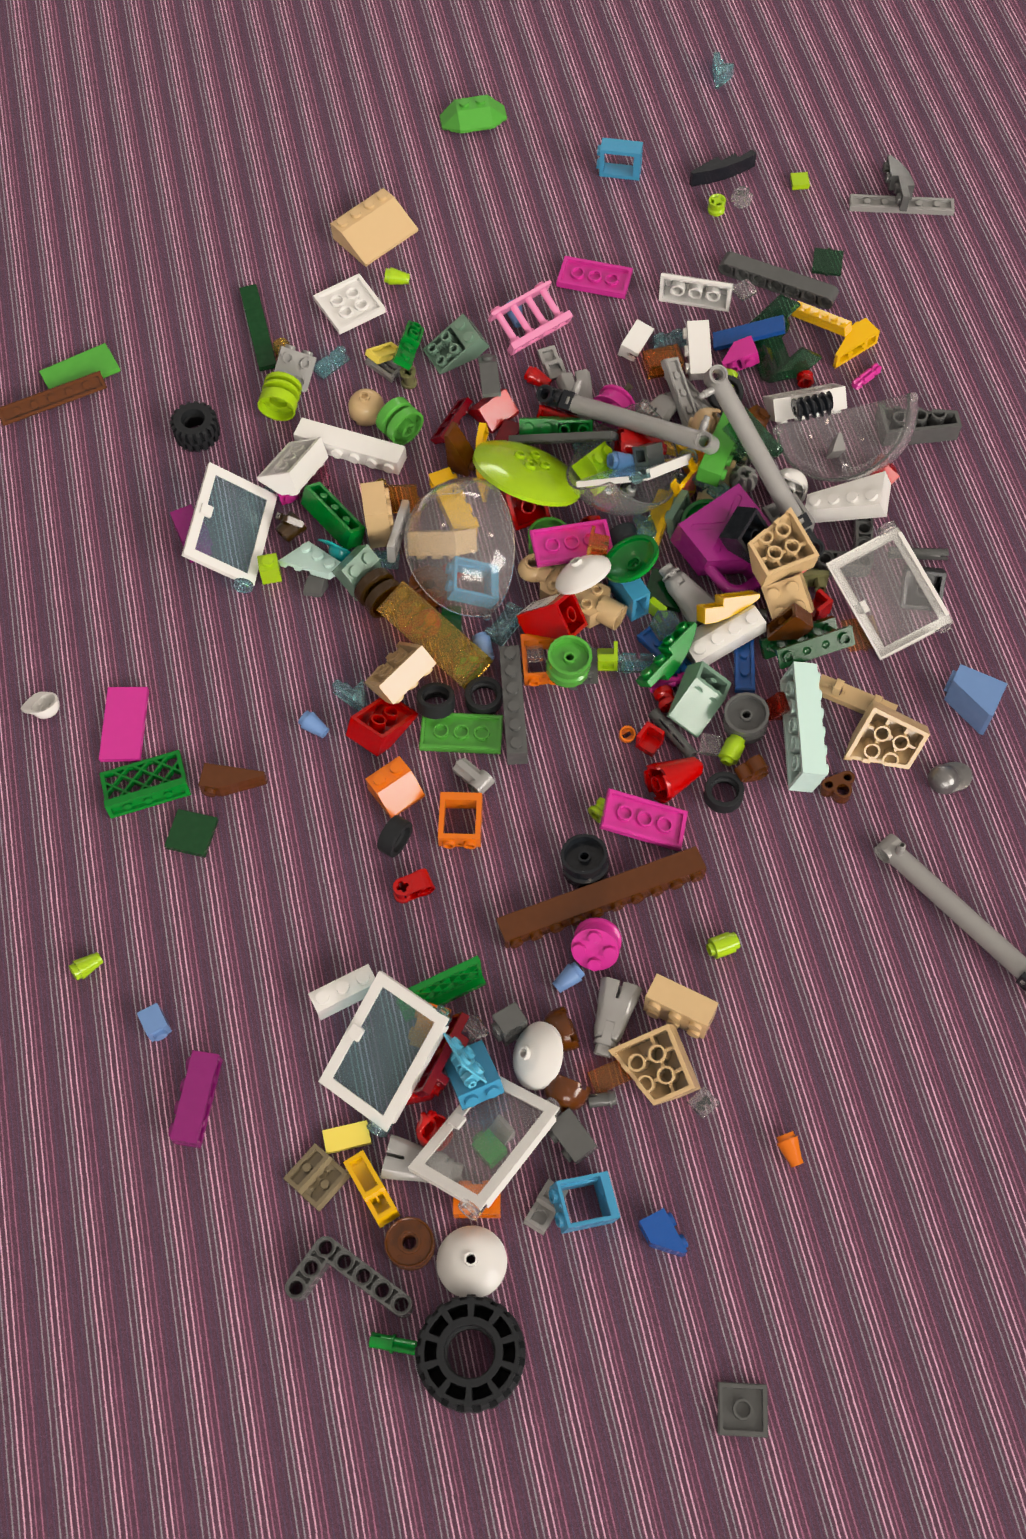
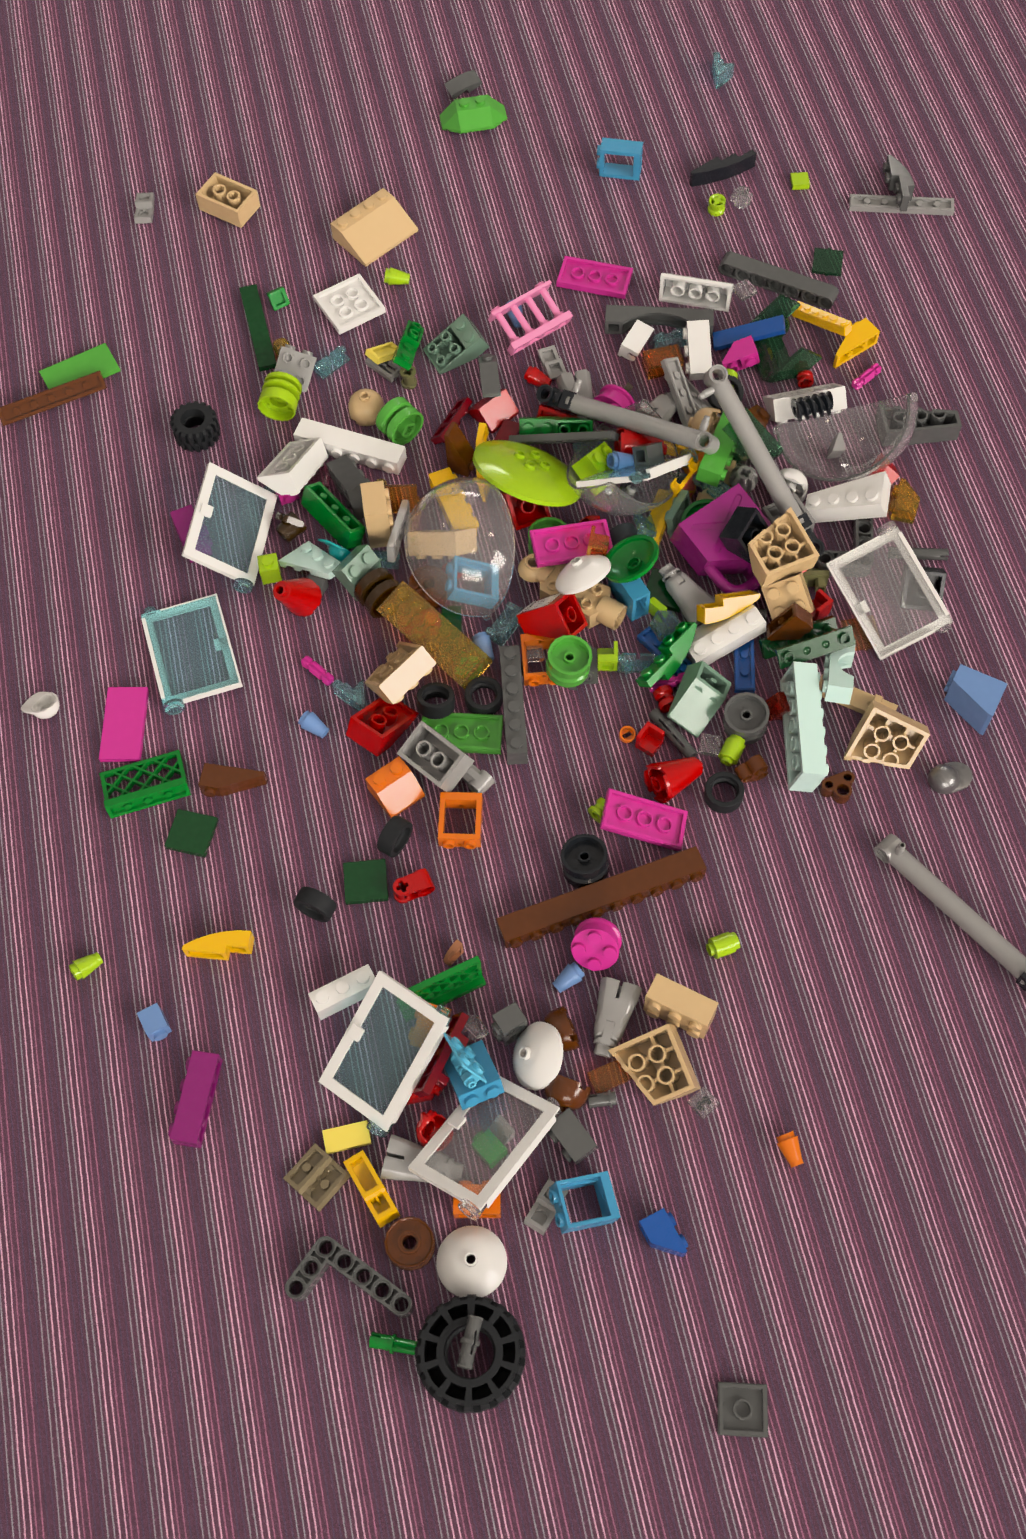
none -> light grey slope [134,192,154,224]
none -> clear light blue door [141,593,243,715]
none -> yellow slope [182,930,255,961]
none -> tan brick [195,172,260,228]
none -> green tile [266,286,290,311]
none -> red cone [273,578,322,617]
none -> black tyre [293,886,337,922]
none -> dark pink axle [301,656,334,686]
none -> dark grey wedge [326,455,370,520]
none -> dark green tile [343,859,389,905]
none -> light grey brick [396,720,474,792]
none -> nougat tile [443,940,464,966]
none -> dark grey slope [444,70,483,100]
none -> dark grey pin [457,1315,483,1370]
none -> dark grey arch [605,305,714,338]
none -> light aqua arch [822,640,856,705]
none -> clear yellow slope [888,478,920,524]

